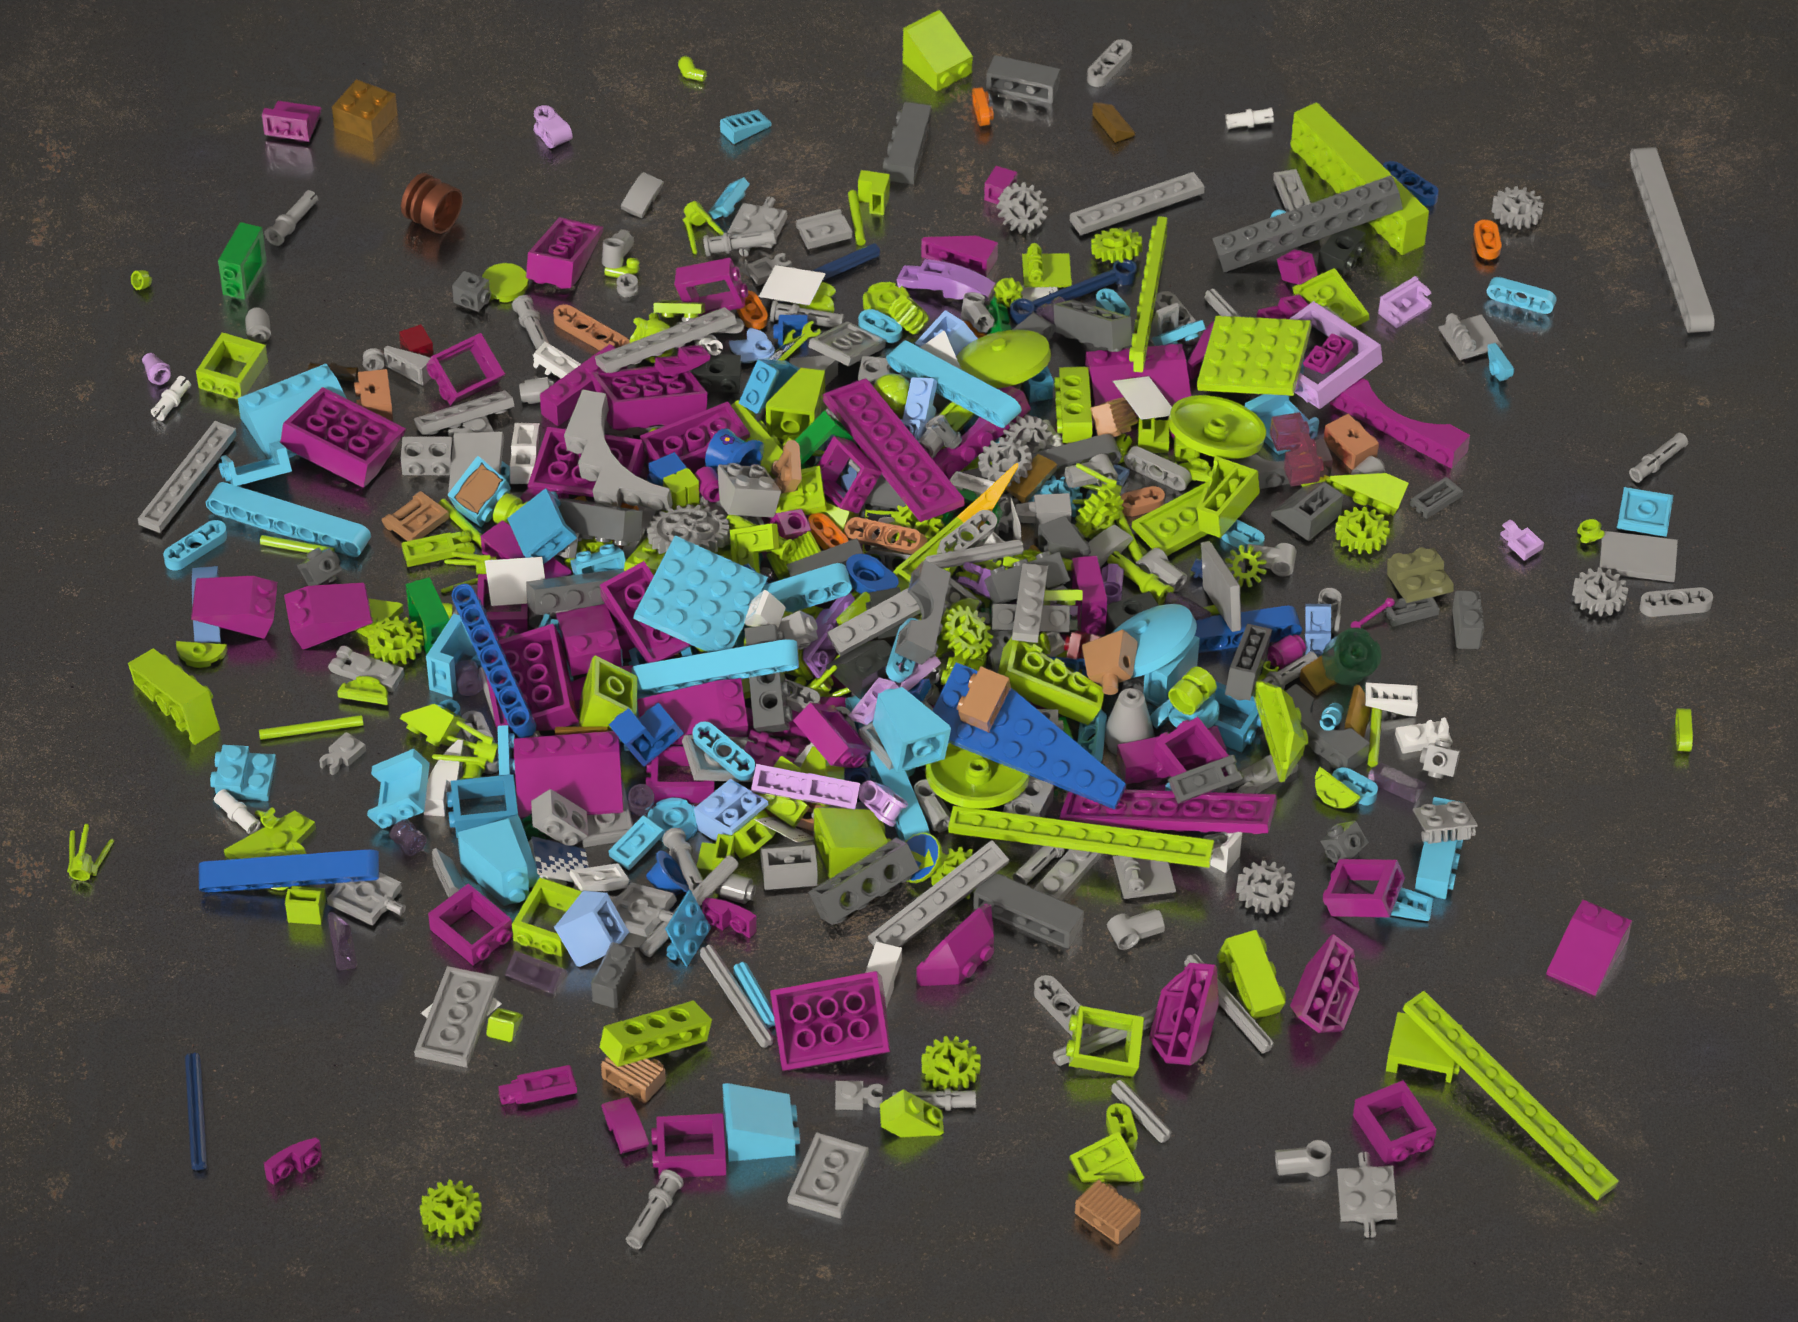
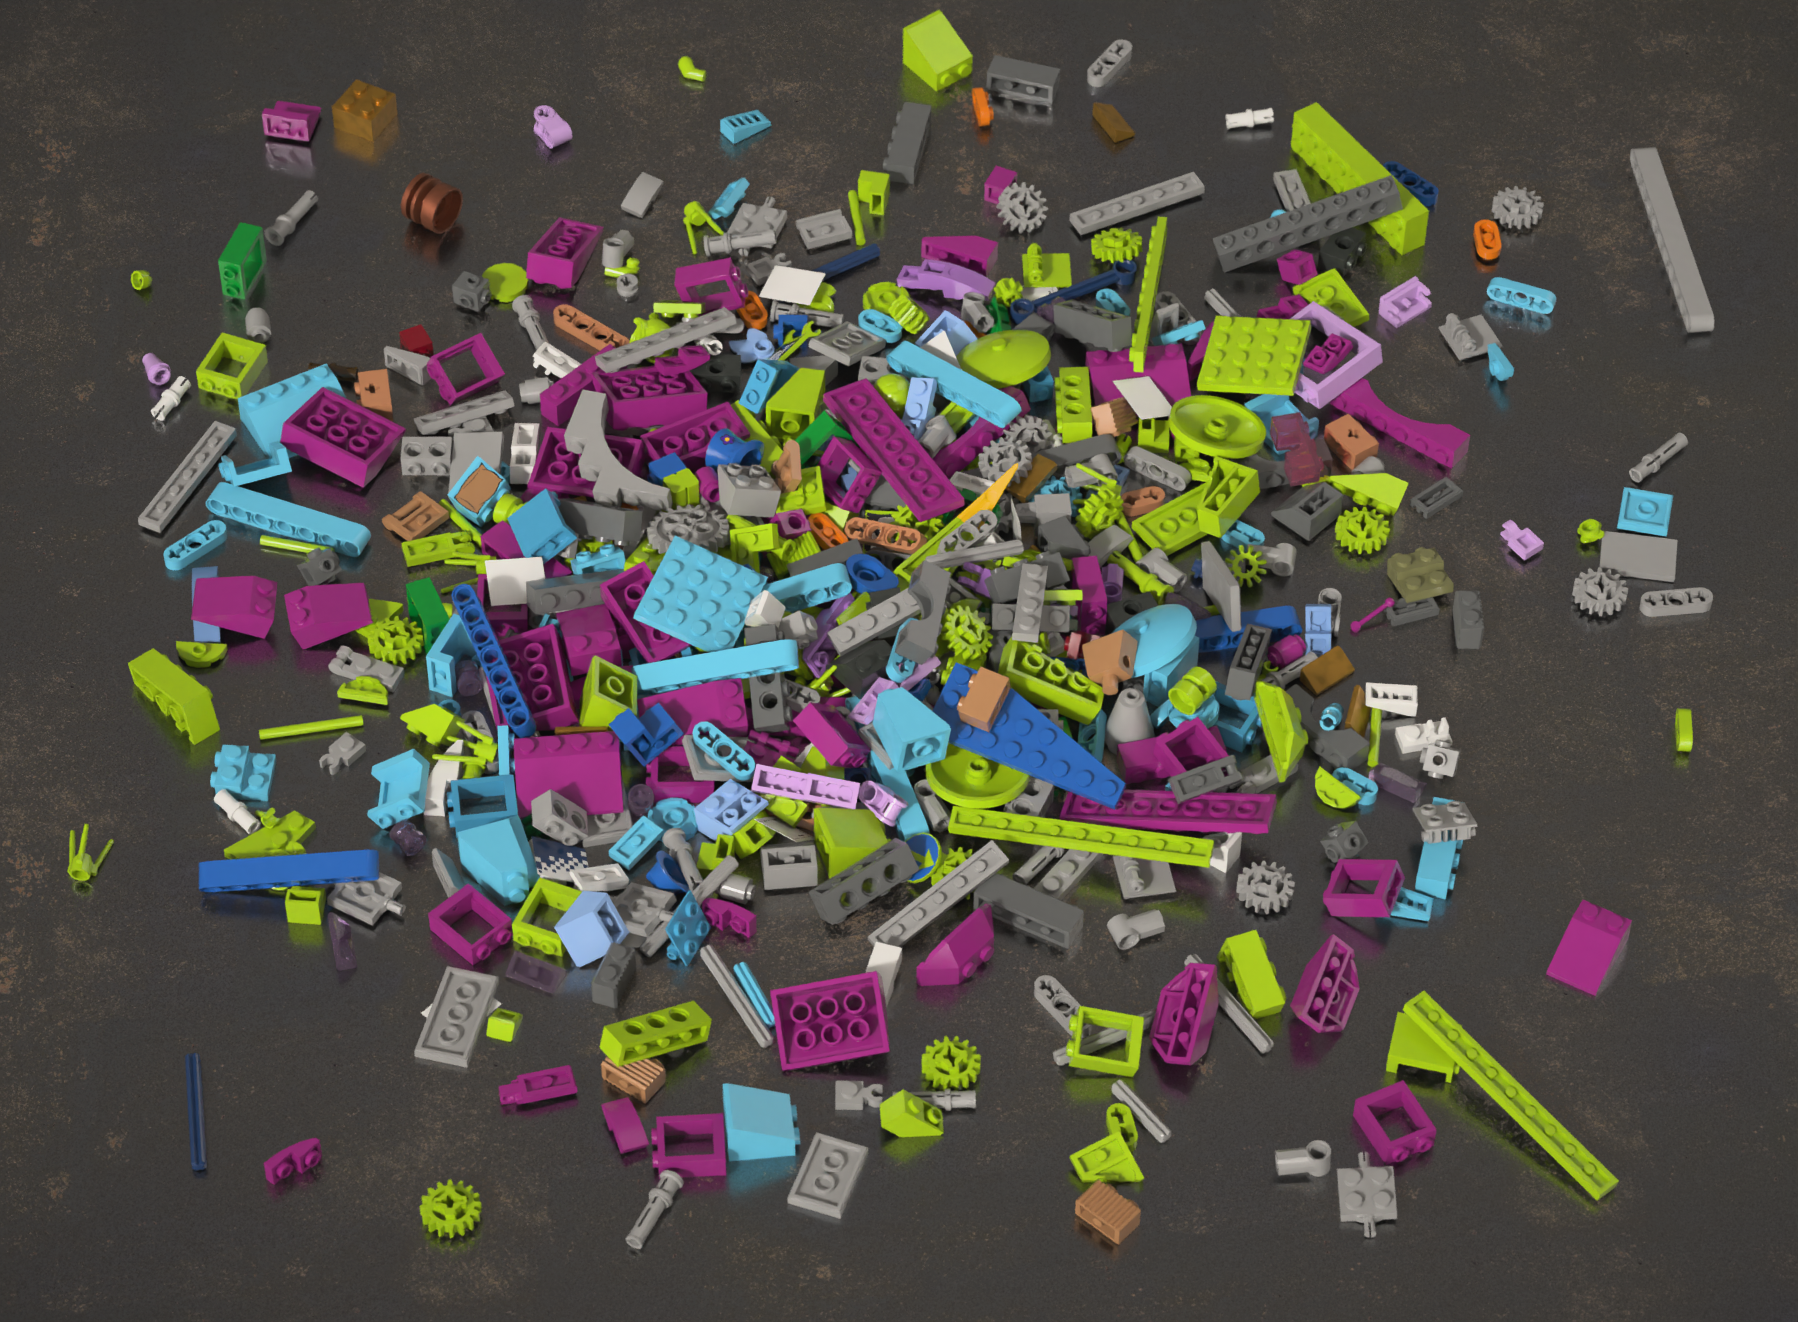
light grey bush [363,348,385,371] -> none
dark grey pin [931,418,962,449] -> none
clear green brick [1322,628,1381,686] -> none

